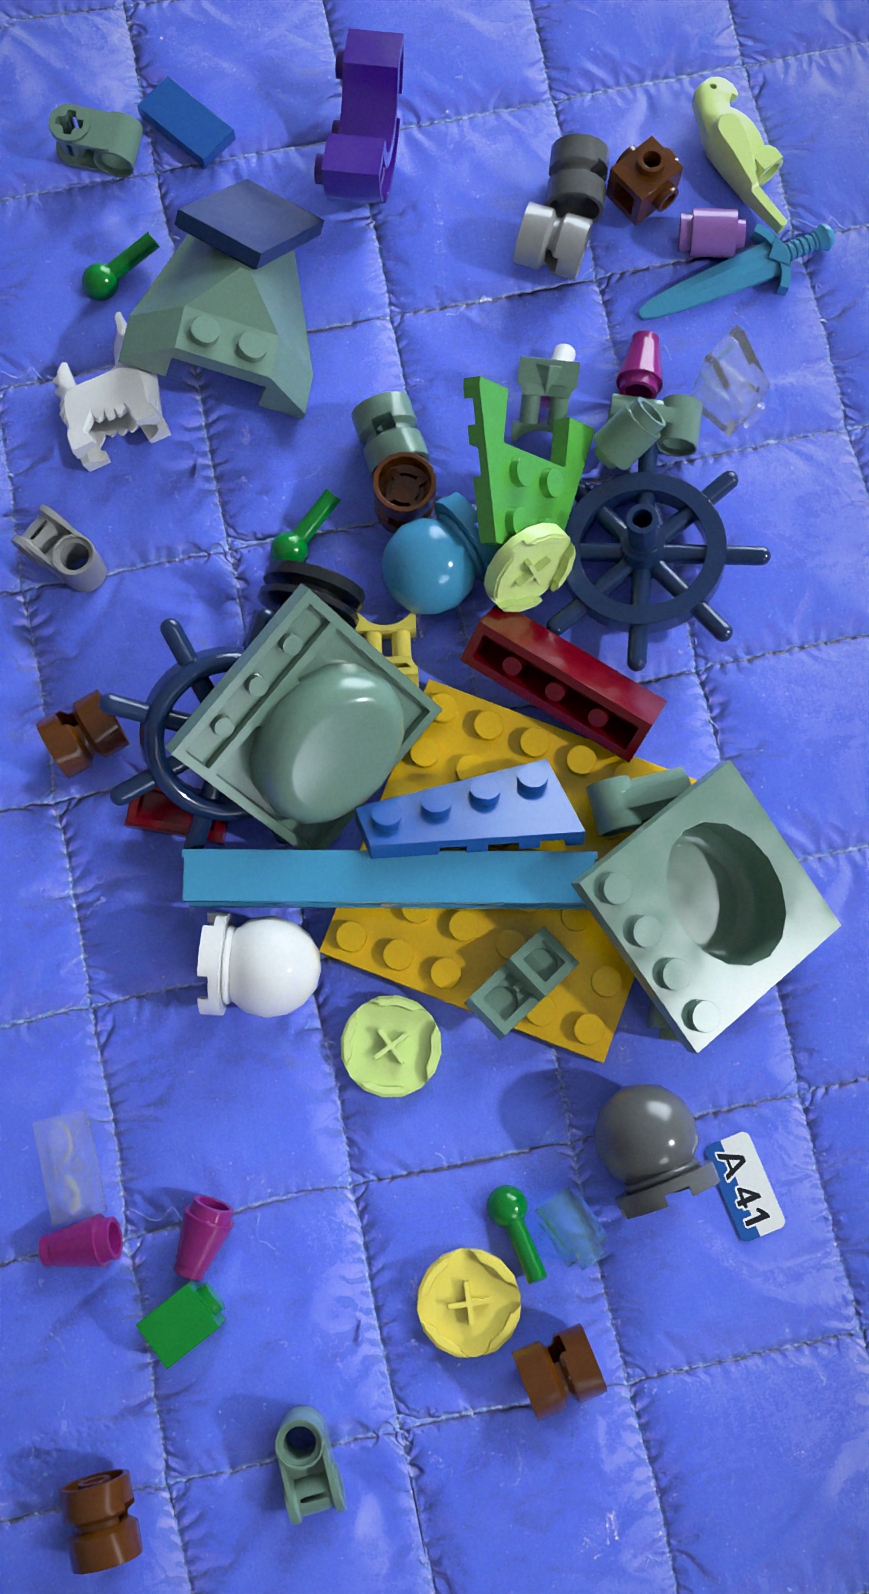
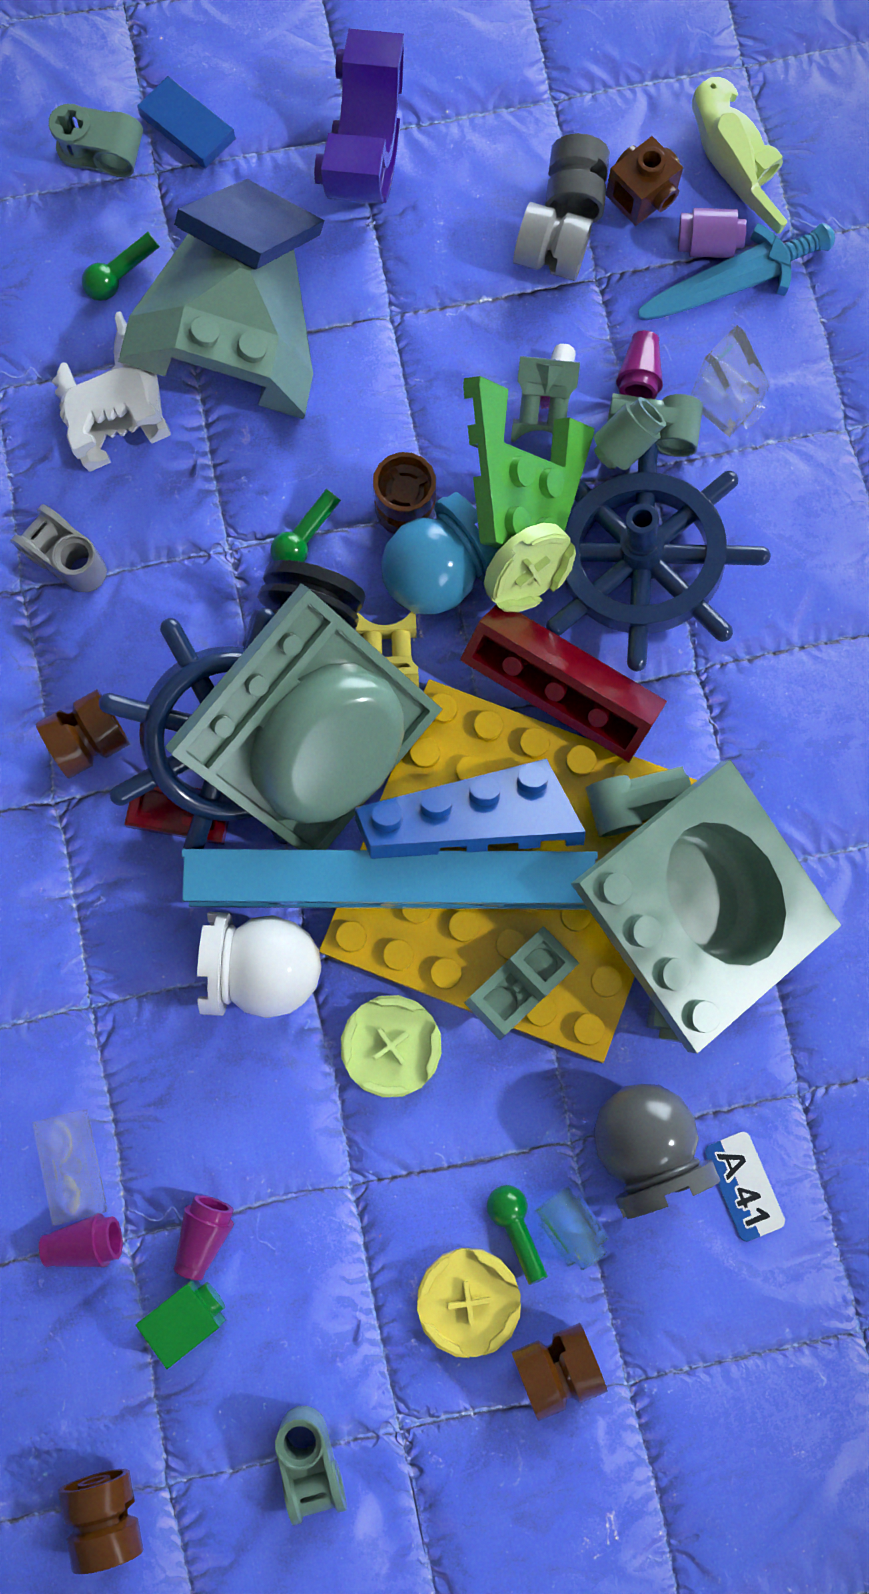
sand green wheel [351,391,429,479] -> none

